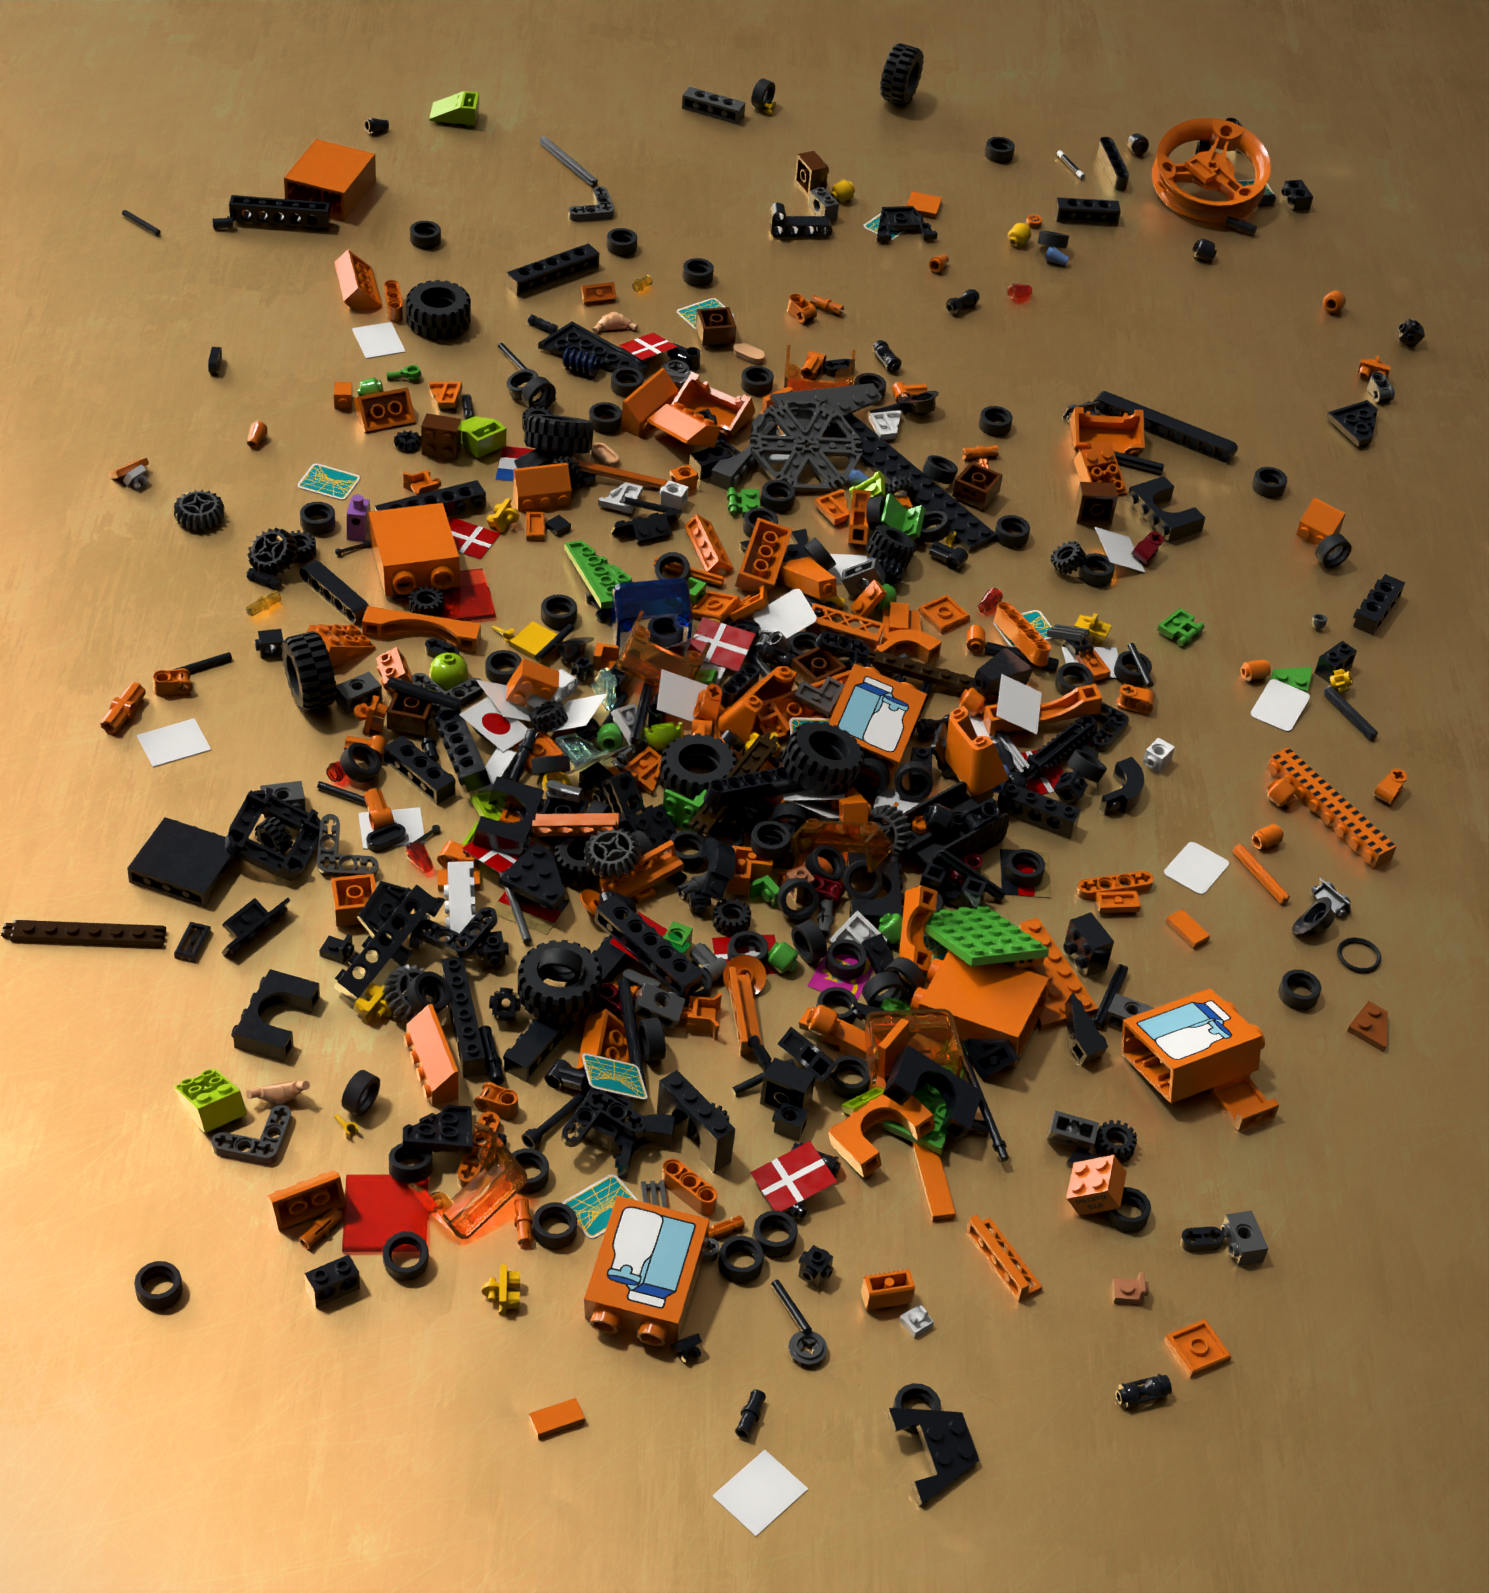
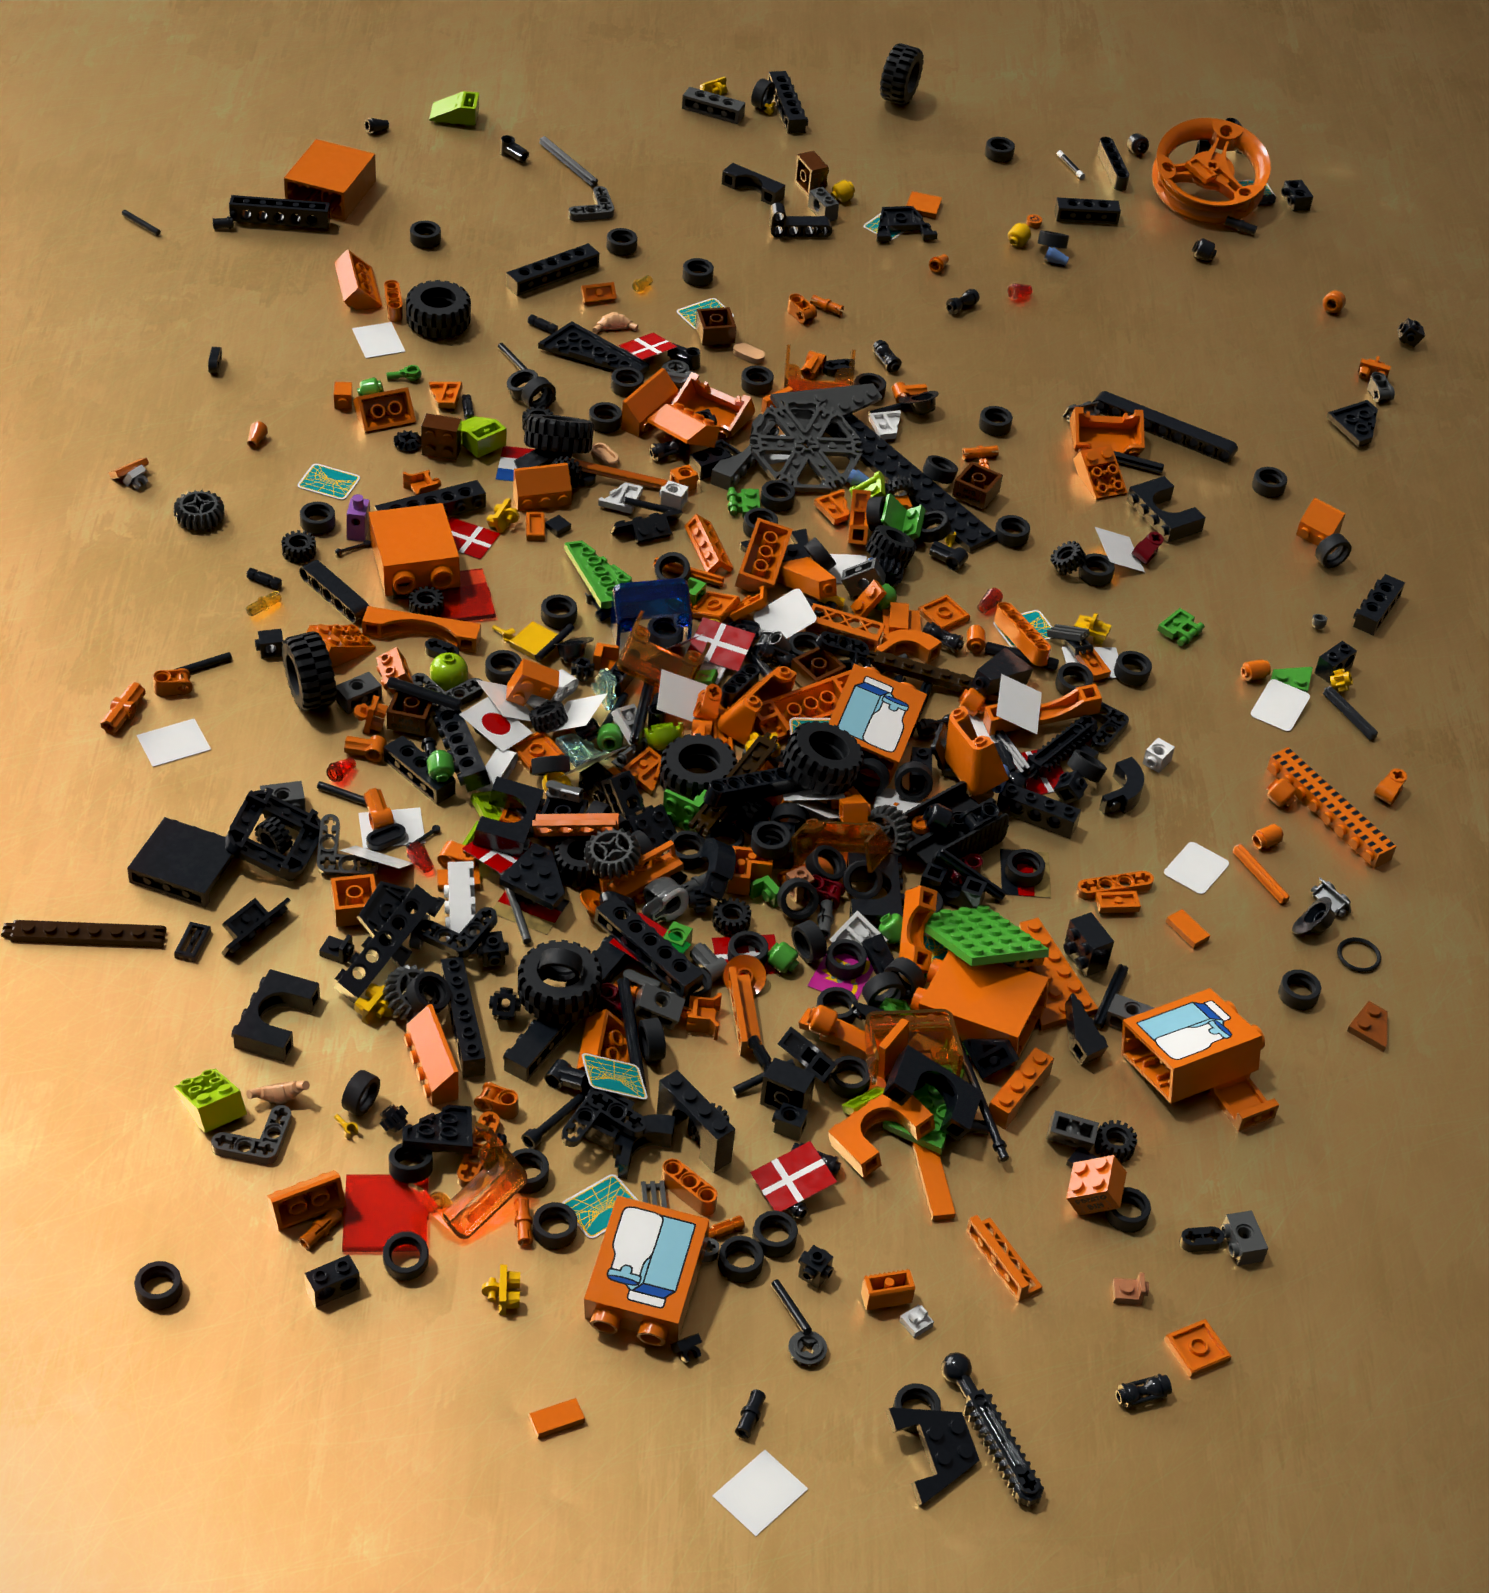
black gear [247,528,299,577] -> none
black tyre [340,743,381,783] -> none
black pin [479,1025,505,1085] -> none
black pin [506,729,539,783] -> none
dark blue piece [563,347,601,376] -> none
black beam [720,729,745,752] -> none
dark grey plate [793,676,845,716] -> none
reddish brown brick [1074,482,1118,525] -> none
orange piece [1116,684,1155,714] -> none
black bar [1127,643,1154,688] -> none
none -> white sticker [340,845,414,869]
none -> black gear [379,1104,408,1133]
none -> bright green head [426,750,455,782]
none -> black piece [500,135,529,163]
none -> dark grey piece [642,877,689,923]
none -> black piece [649,438,689,461]
none -> yellow hips [700,77,728,95]
none -> black arch [722,163,785,205]
none -> black brick [768,71,808,133]
none -> black piece [922,622,965,653]
none -> black gear [941,1352,1044,1507]
none -> orange arch [989,1047,1054,1130]

